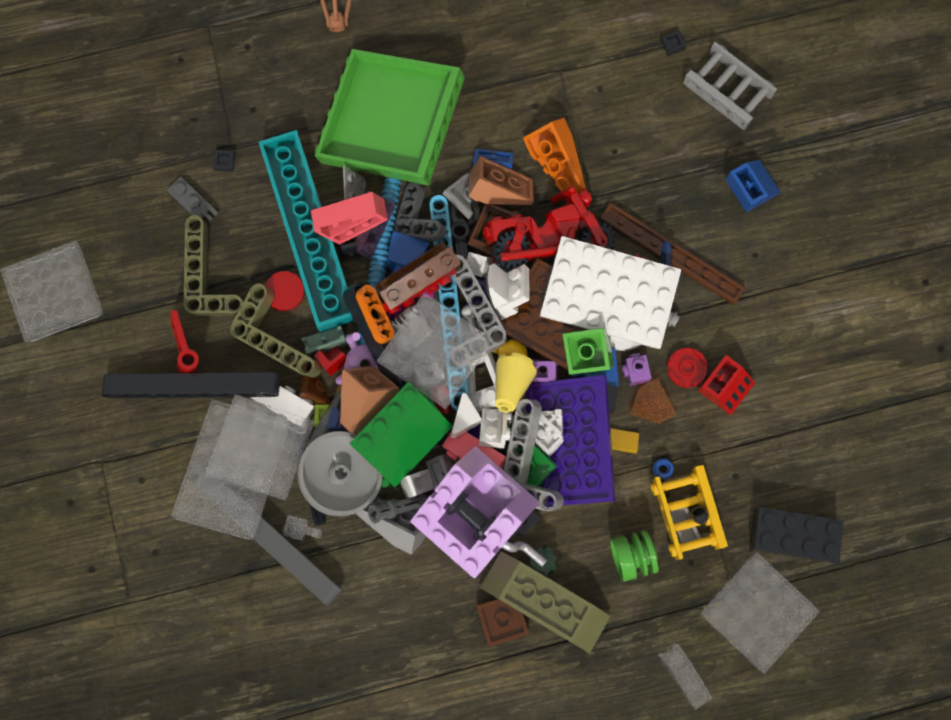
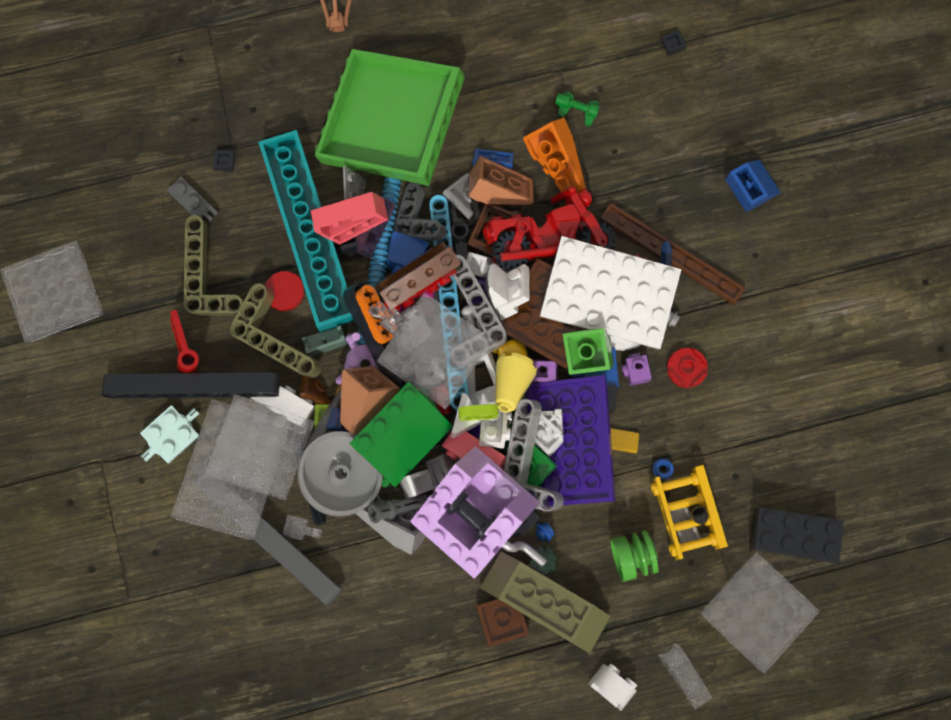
red panel [314,347,347,376] -> none
clear orange slope [630,378,677,424] -> none
light grey fence [683,42,777,130] -> none
red slope [698,355,755,416] -> none
none -> light aqua plate [140,405,200,464]
none -> clear plate [368,301,407,337]
none -> lime beam [458,404,499,421]
none -> blue plate [535,522,554,542]
none -> green piece [555,92,600,127]
none -> white cylinder [588,663,637,711]

